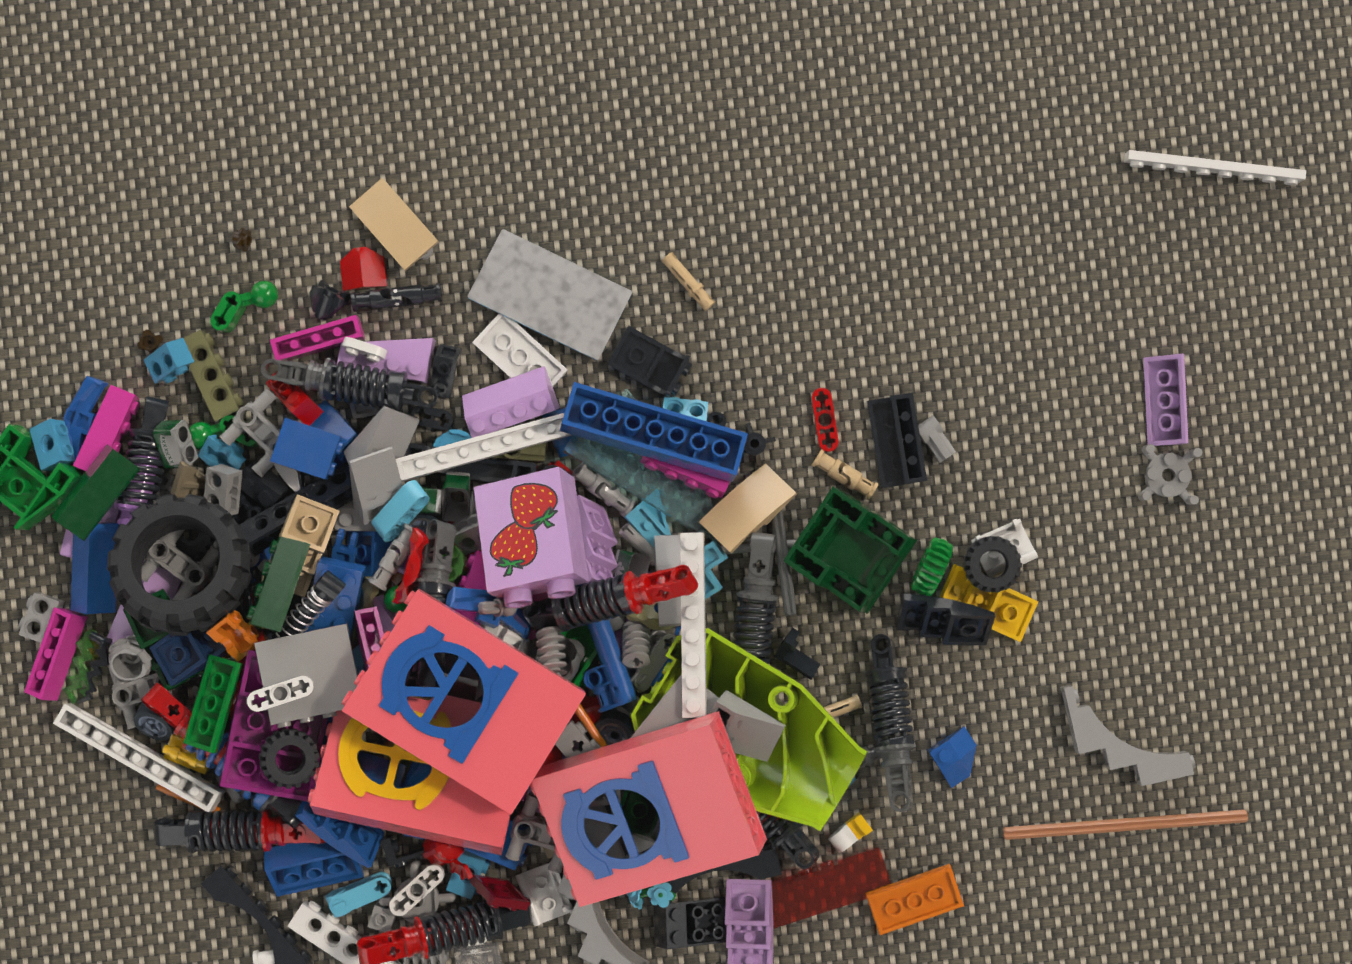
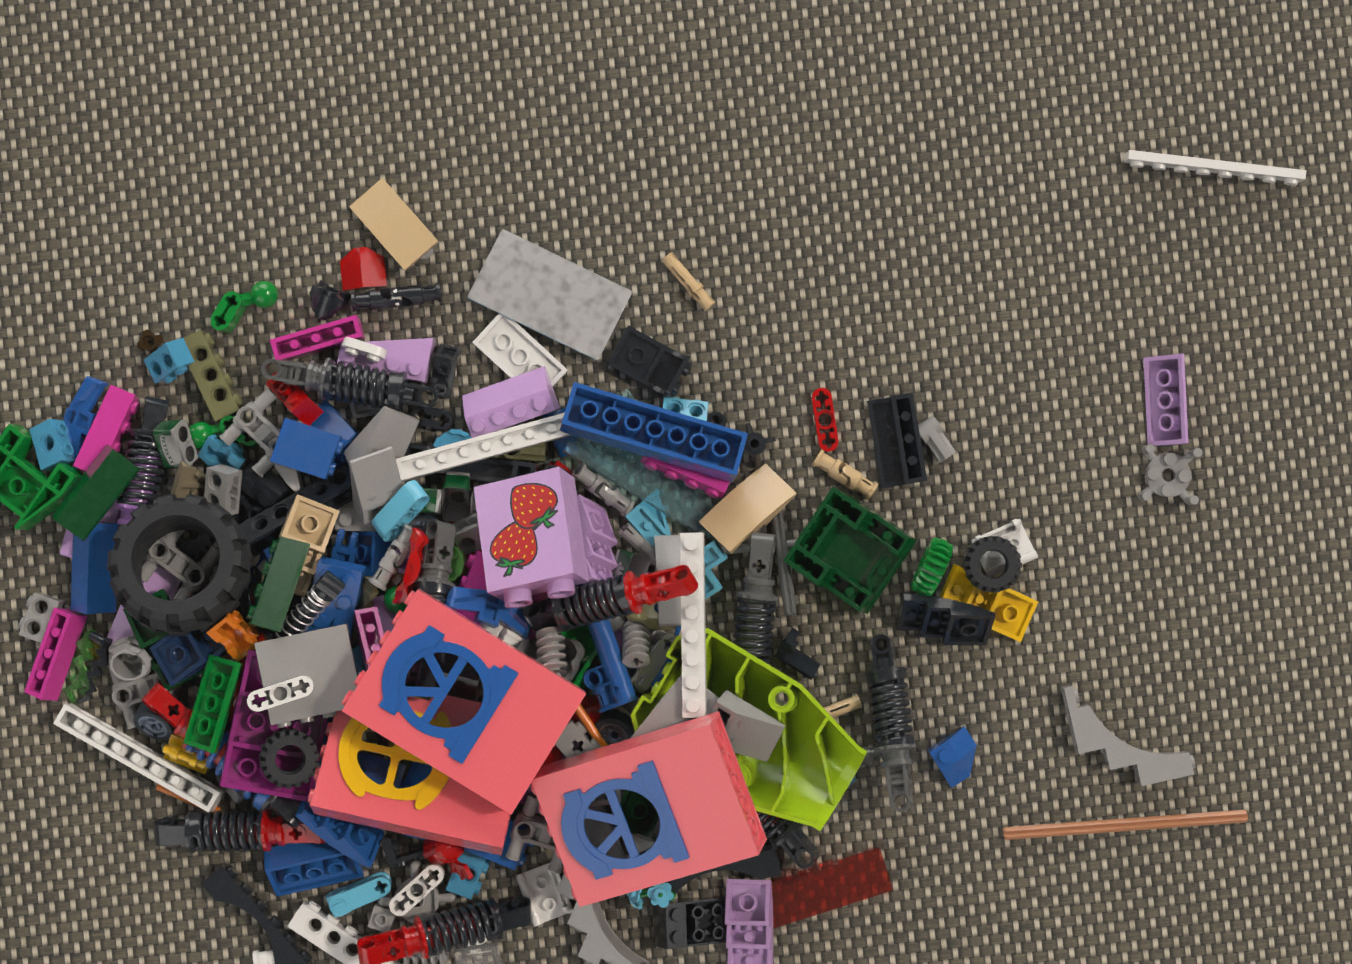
dark brown plate [232,228,252,252] -> none
dark red plate [470,874,530,911] -> none
light grey axle [478,598,517,617] -> none
leg [828,812,873,853] -> none
orange tile [865,864,964,935] -> none

